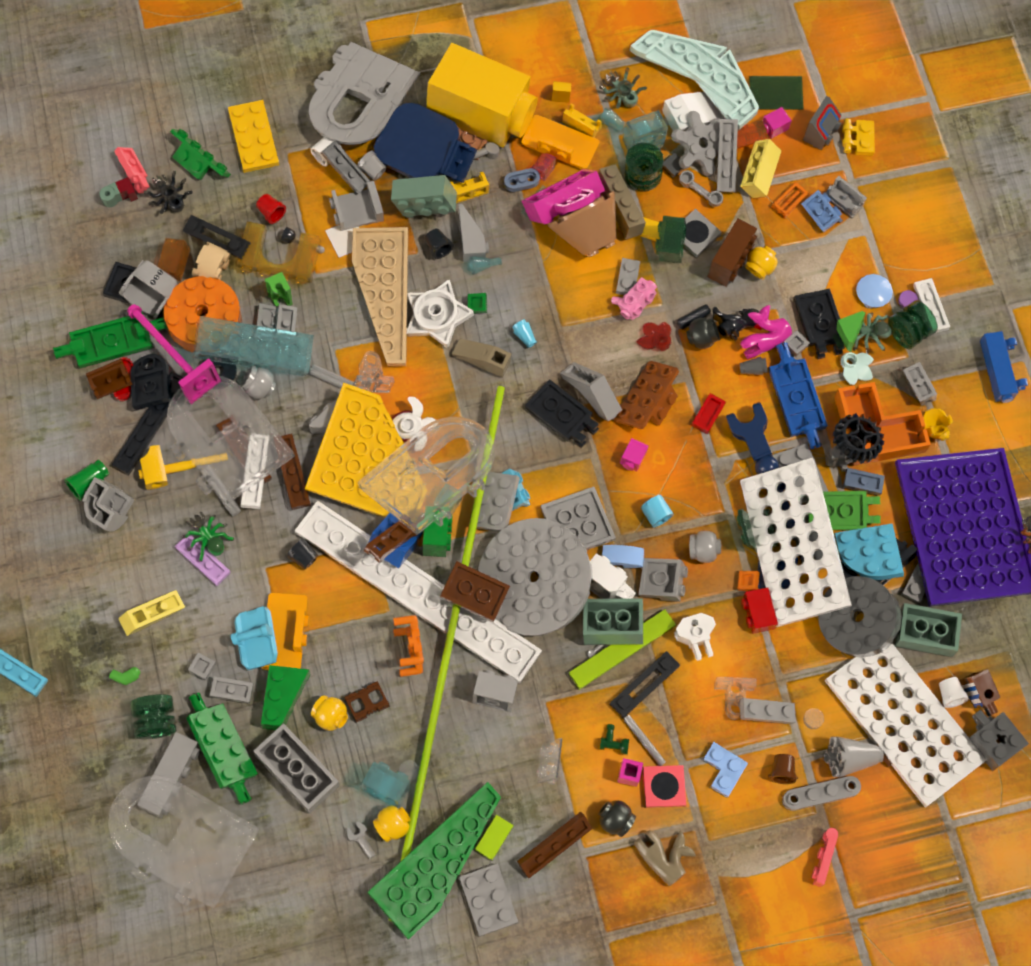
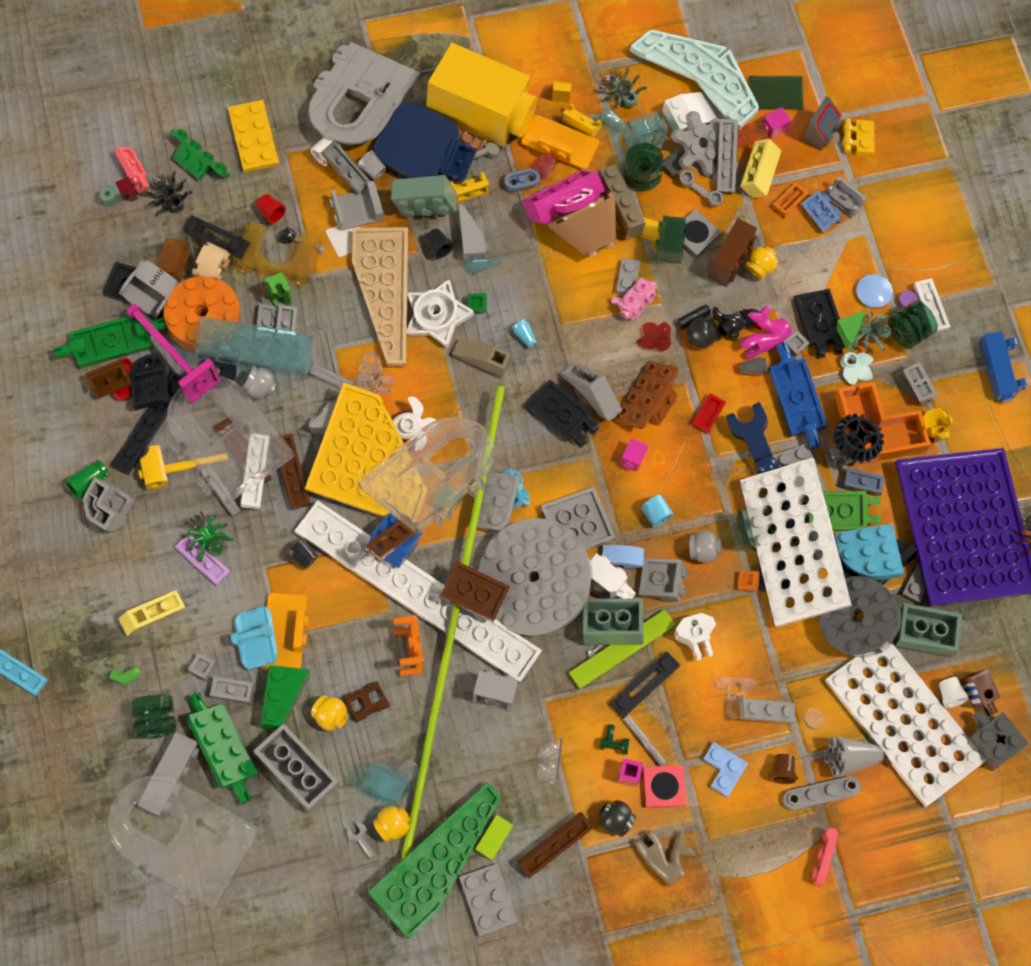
green brick [423,507,453,557] -> none
red brick [741,587,778,634] -> none

